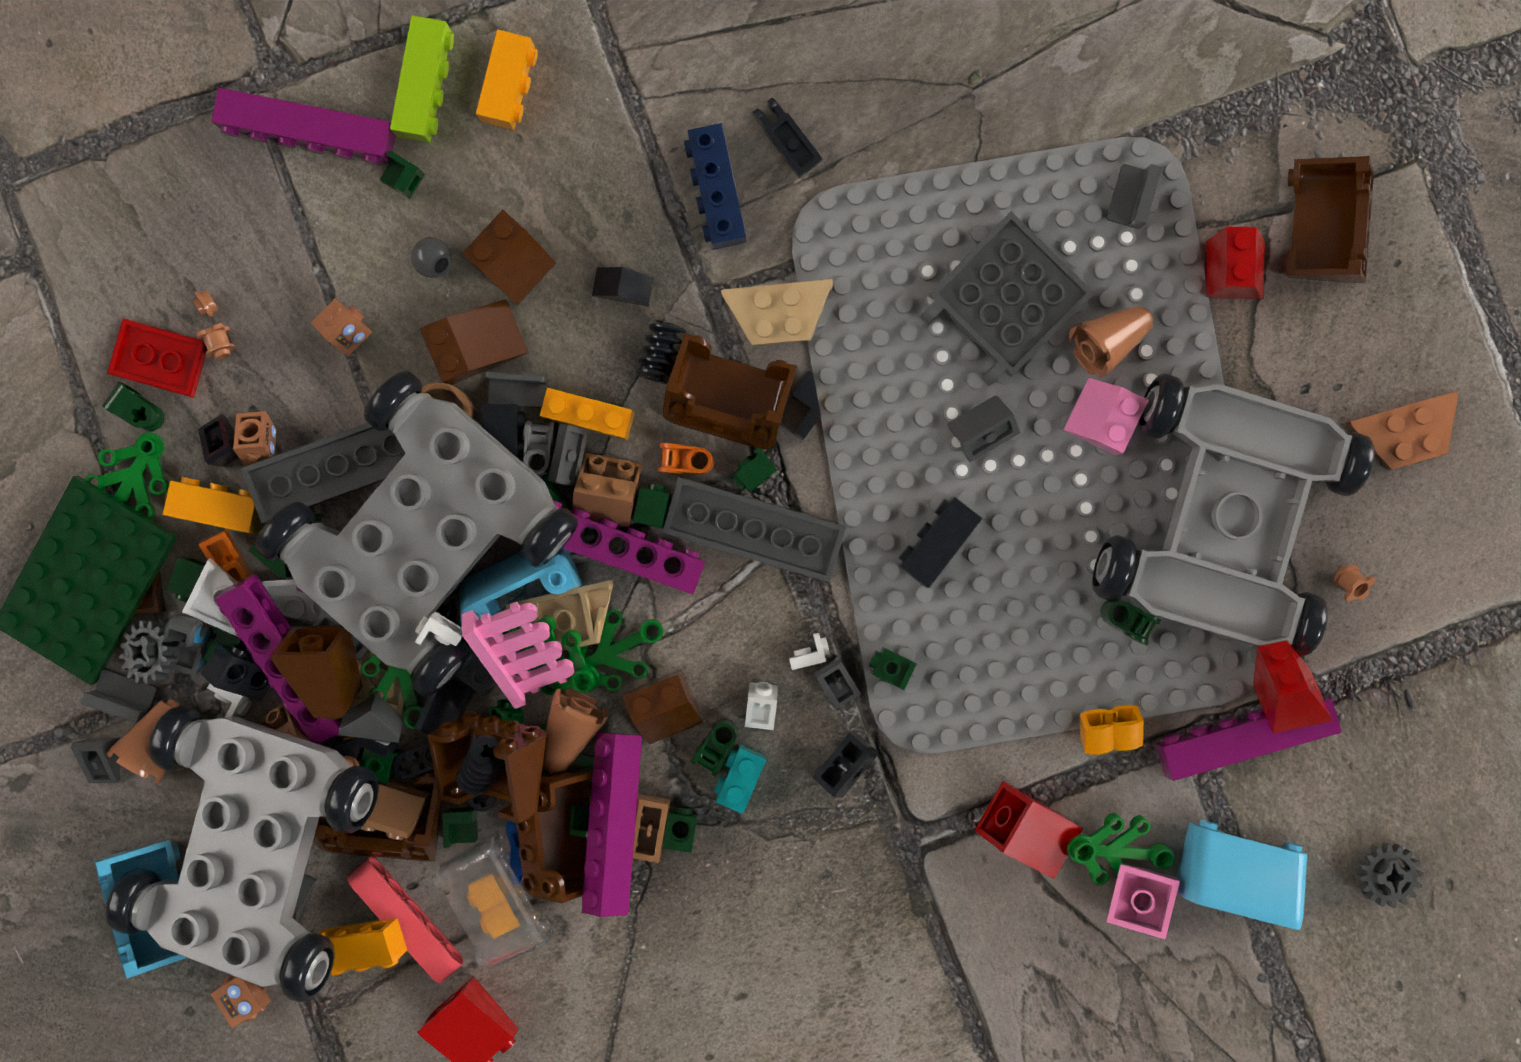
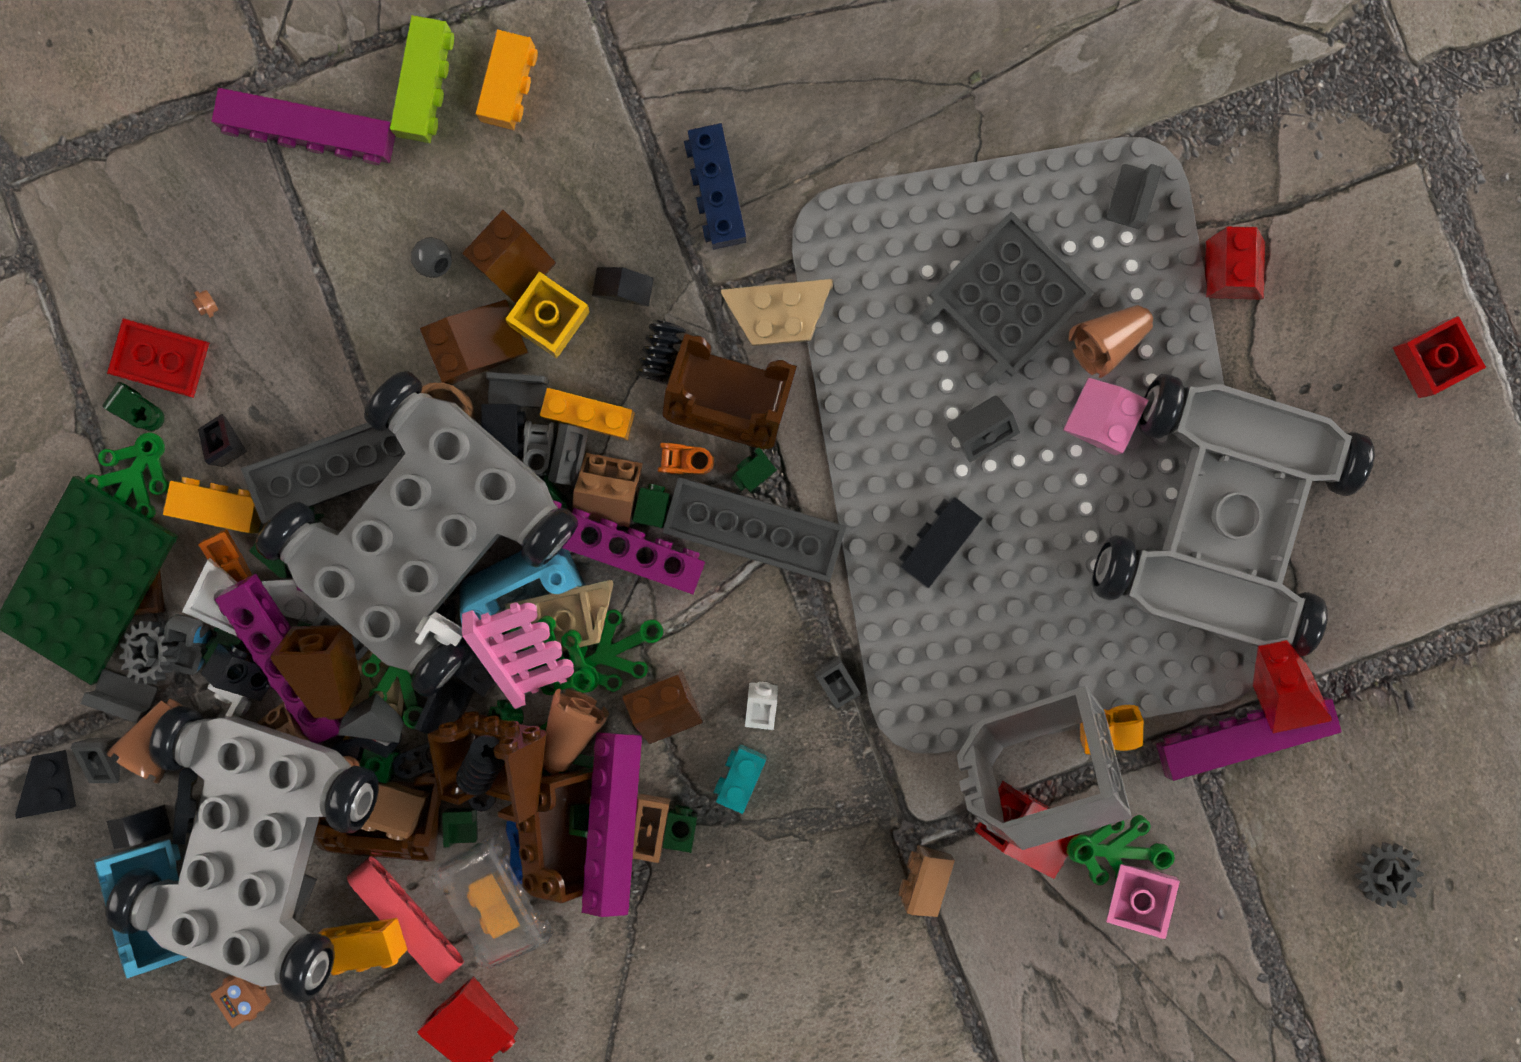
dark green brick [167,557,206,602] -> none
nougat brick [196,323,235,360] -> none
nougat head [233,411,277,467] -> none
nougat head [311,298,372,356] -> none
dark green panel [380,150,425,199] -> none
dark green piece [691,719,738,777] -> none
black hinge [752,98,822,178] -> none
white bracket [789,633,830,670] -> none
black slope [791,371,821,441] -> none
black brick [812,732,879,797] -> none
dark green brick [868,647,917,690] -> none
dark green piece [1100,599,1162,646] -> none
medium azure windscreen [1176,820,1307,930] -> none
reddish brown windscreen [1281,156,1374,283] -> none
nougat brick [1334,564,1376,602] -> none
nougat wing [1346,391,1458,470] -> none
none -> black wing [15,750,76,819]
none -> black slope [106,804,172,849]
none -> black plate [172,767,198,844]
none -> yellow brick [505,271,590,359]
none -> medium nougat slope [899,845,955,917]
none -> light grey container [957,686,1132,850]
none -> red brick [1392,316,1486,398]

